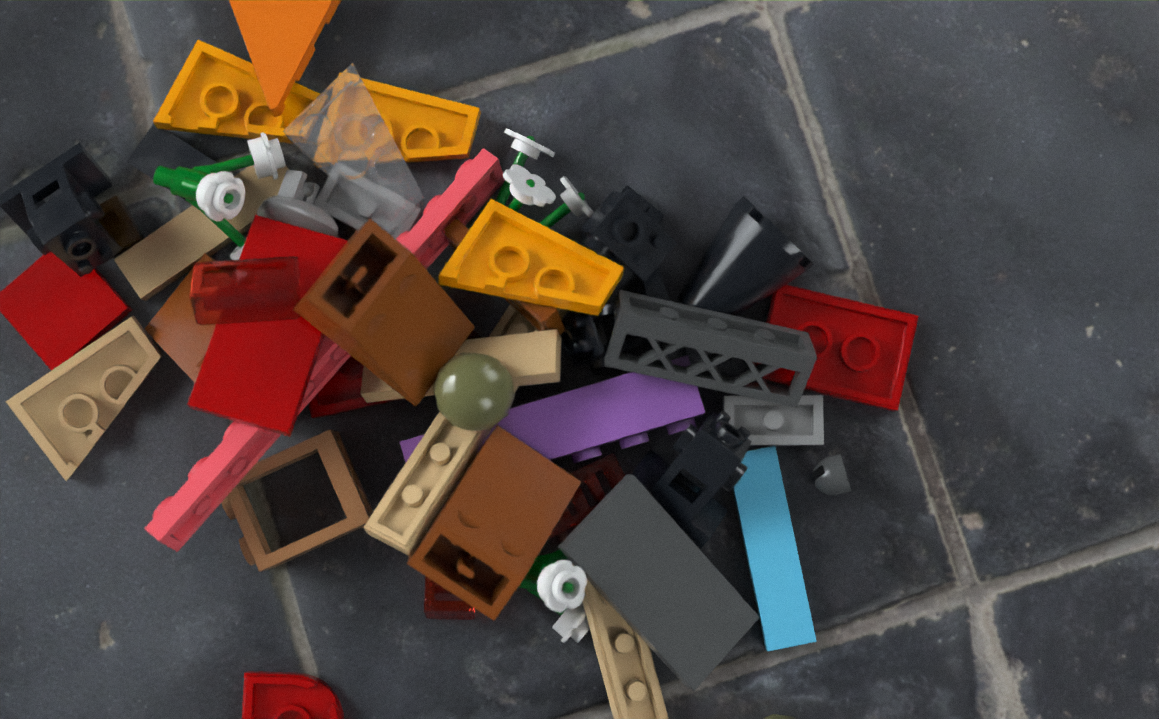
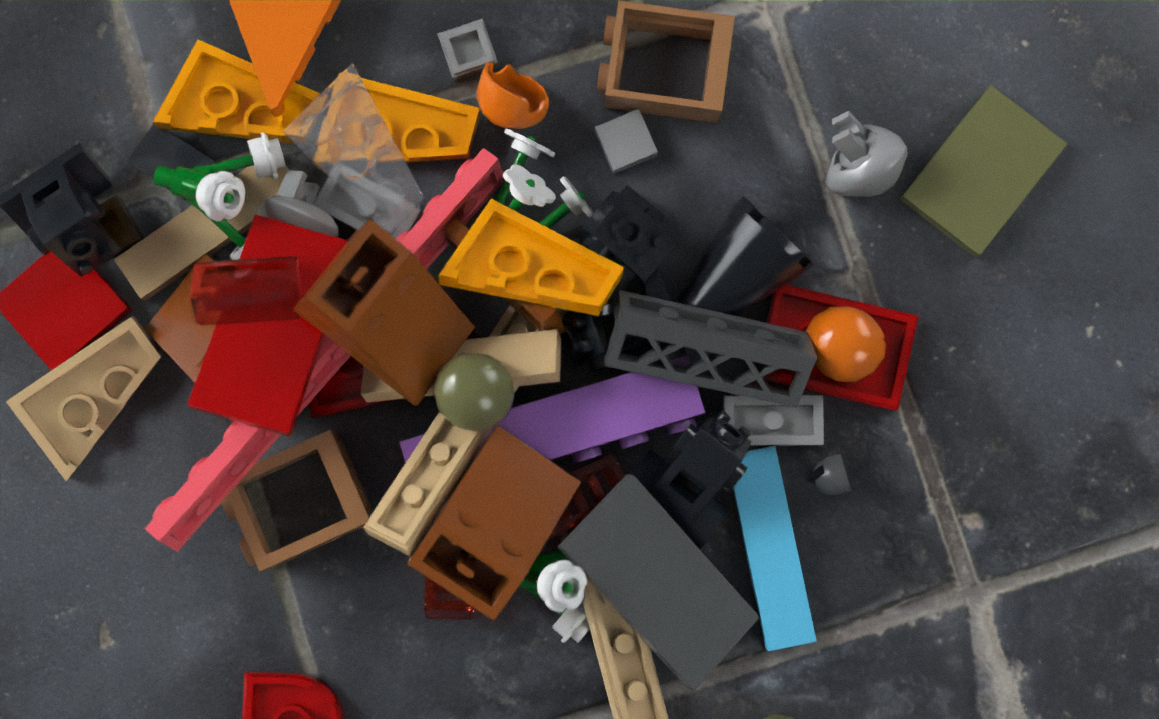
none -> light grey tile [437,18,499,82]
none -> orange hair [476,61,549,129]
none -> light grey tile [595,109,658,174]
none -> medium nougat window [597,0,735,124]
none -> orange hair [805,306,886,382]
none -> light grey piece [825,111,908,197]
none -> olive tile [899,85,1068,259]

